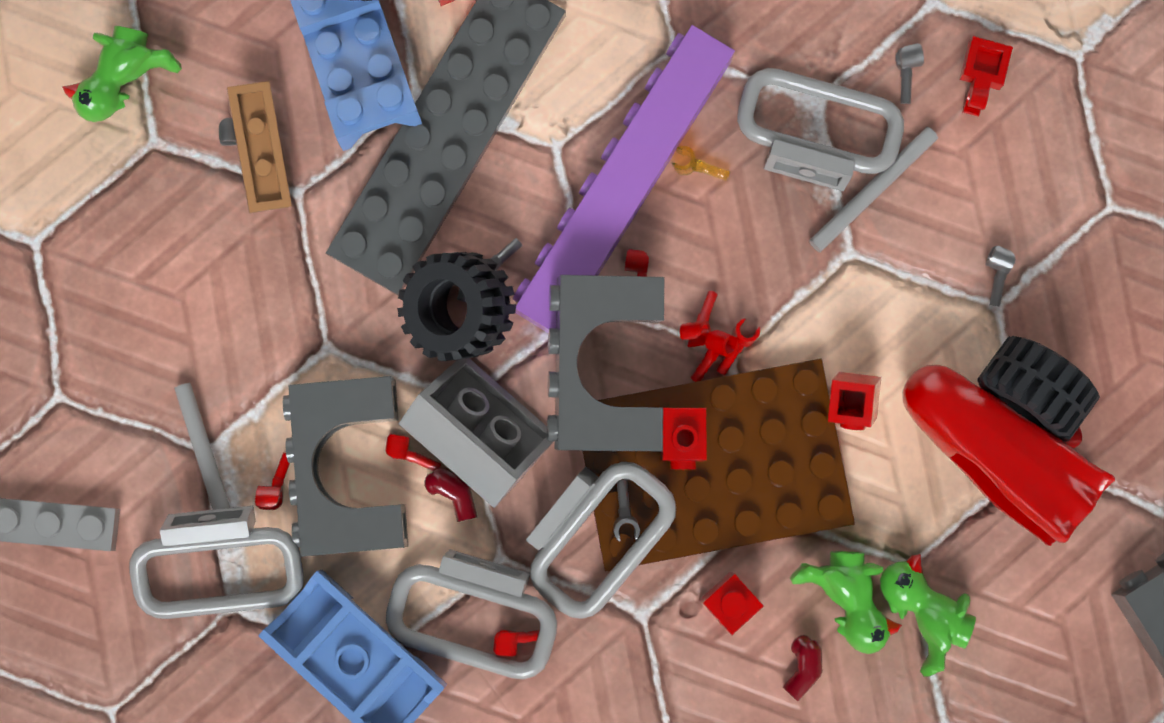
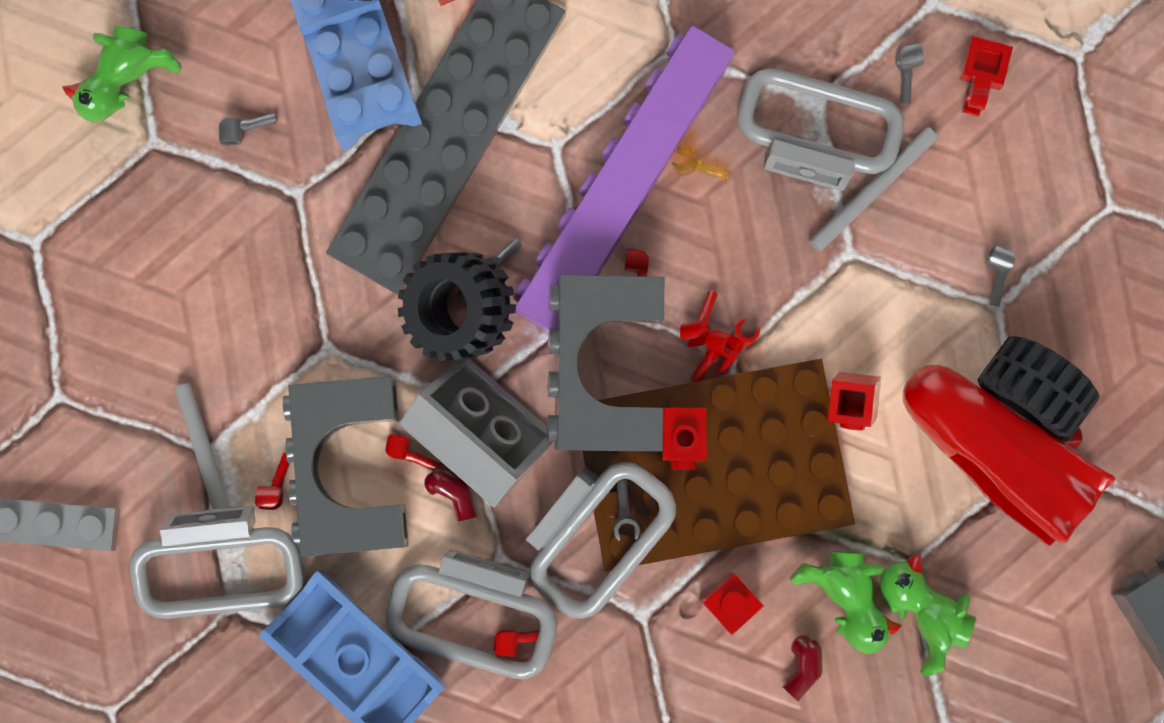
medium nougat plate [227,81,292,213] -> none

